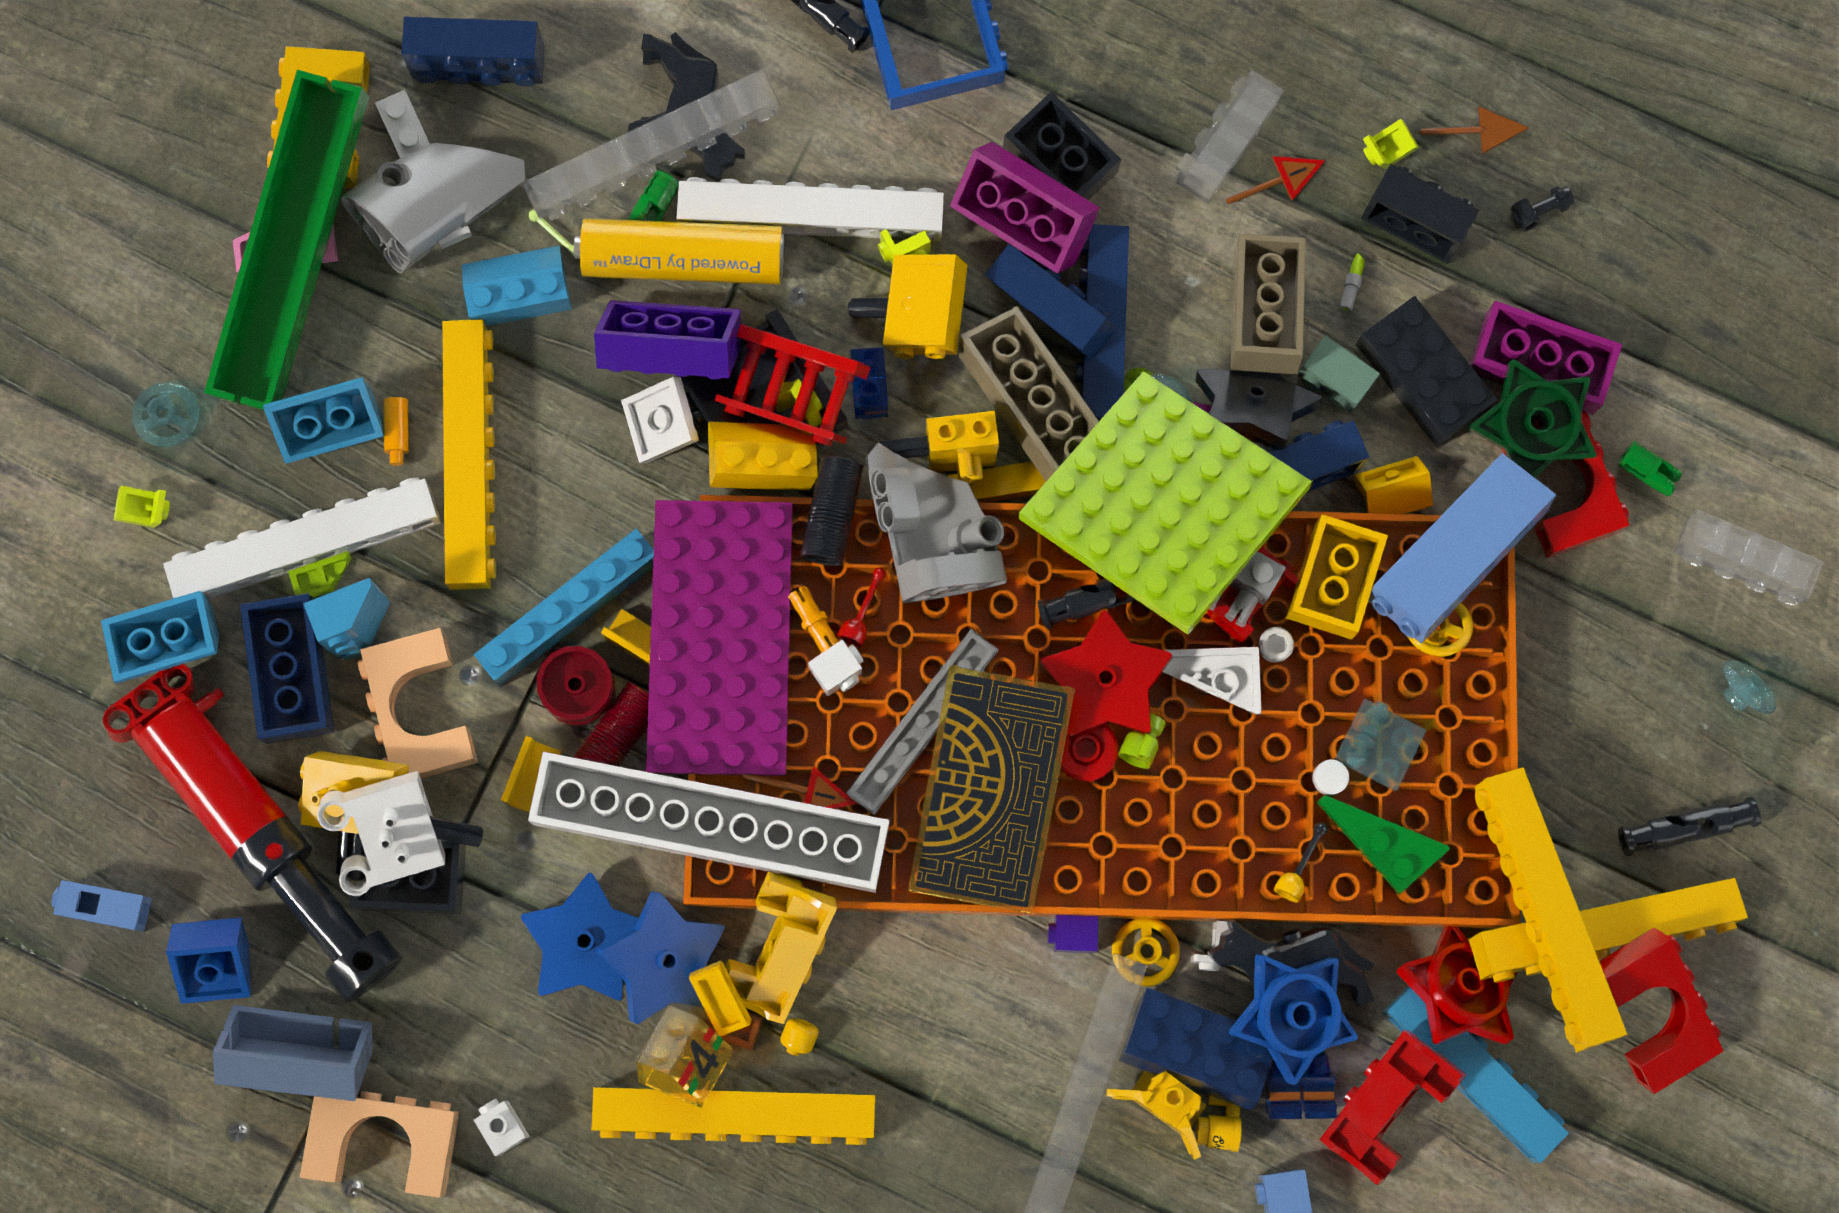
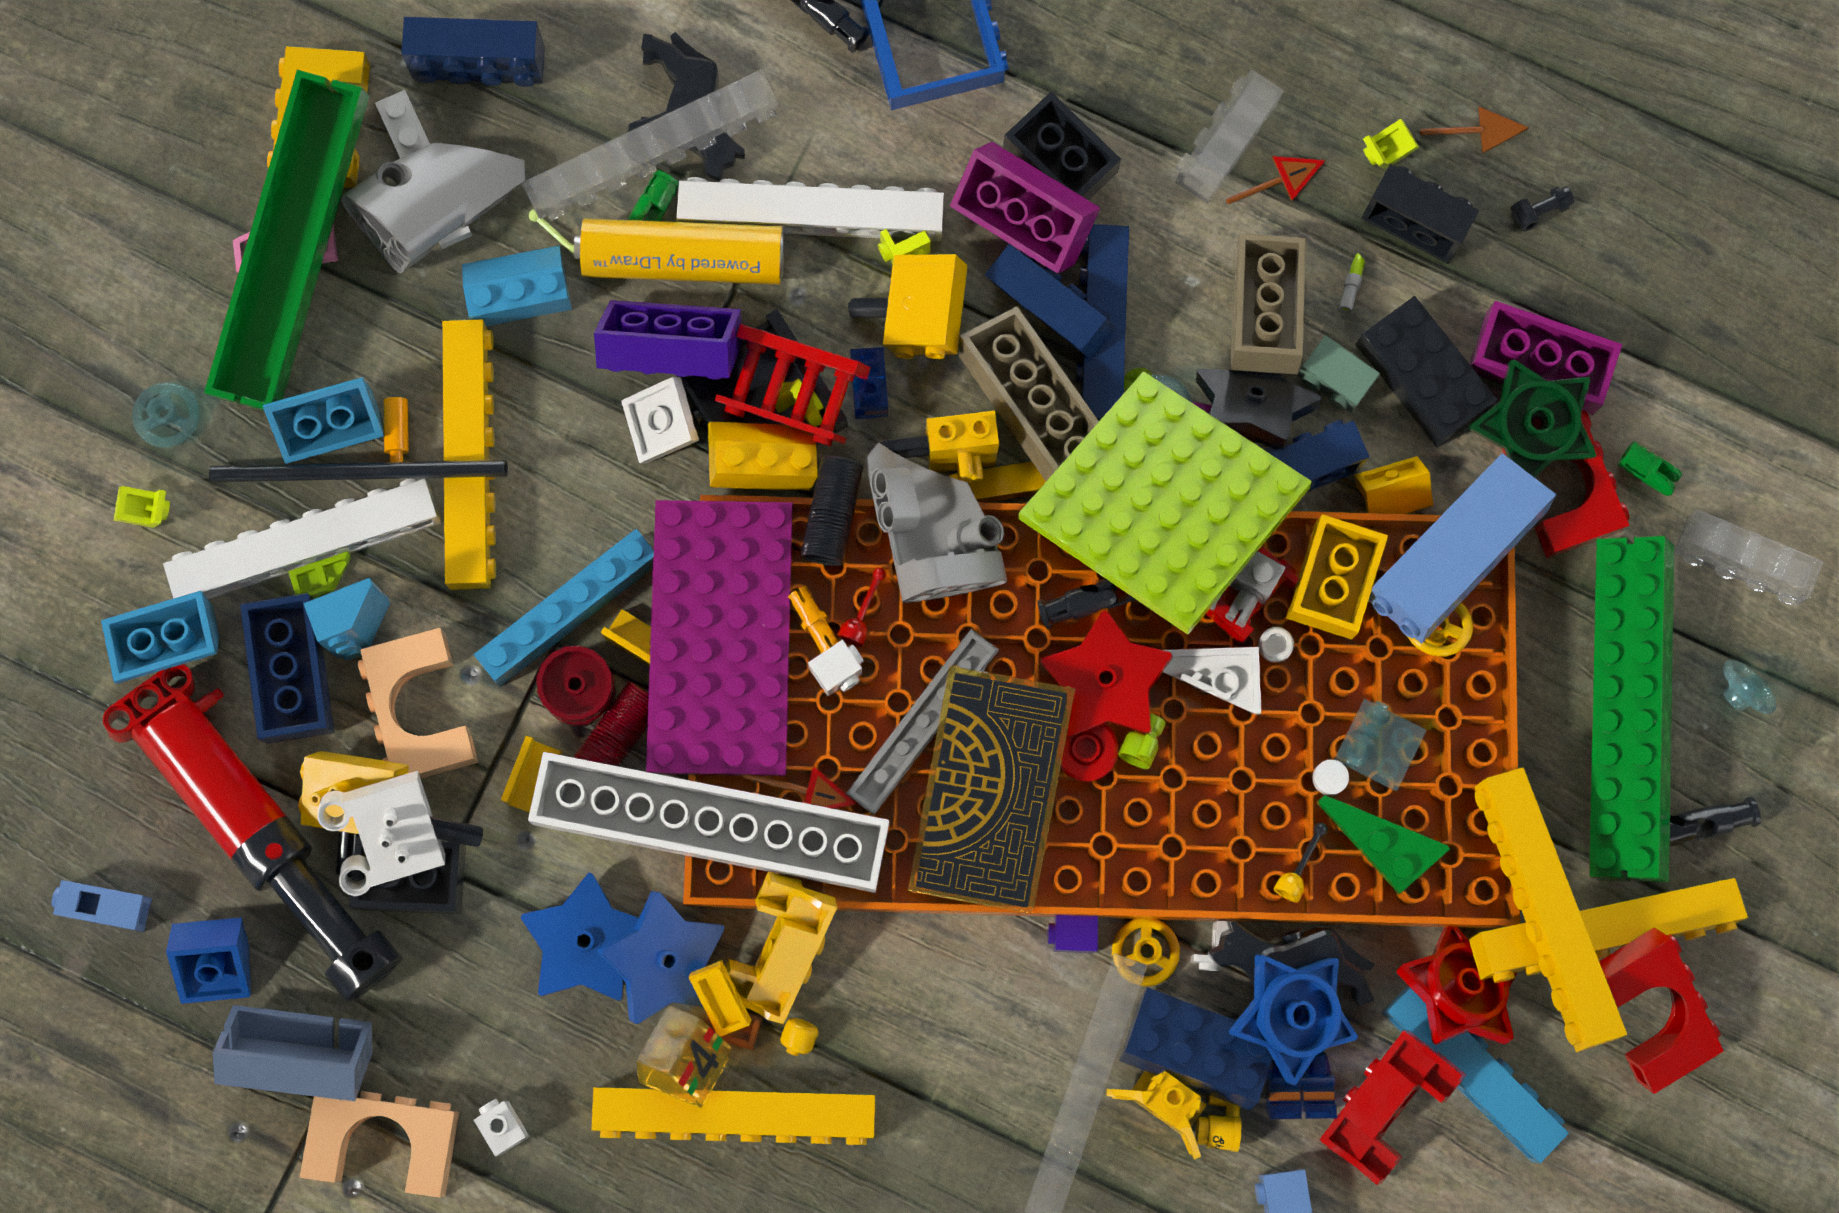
none -> black piece [209,460,508,482]
none -> green piece [1589,536,1674,882]

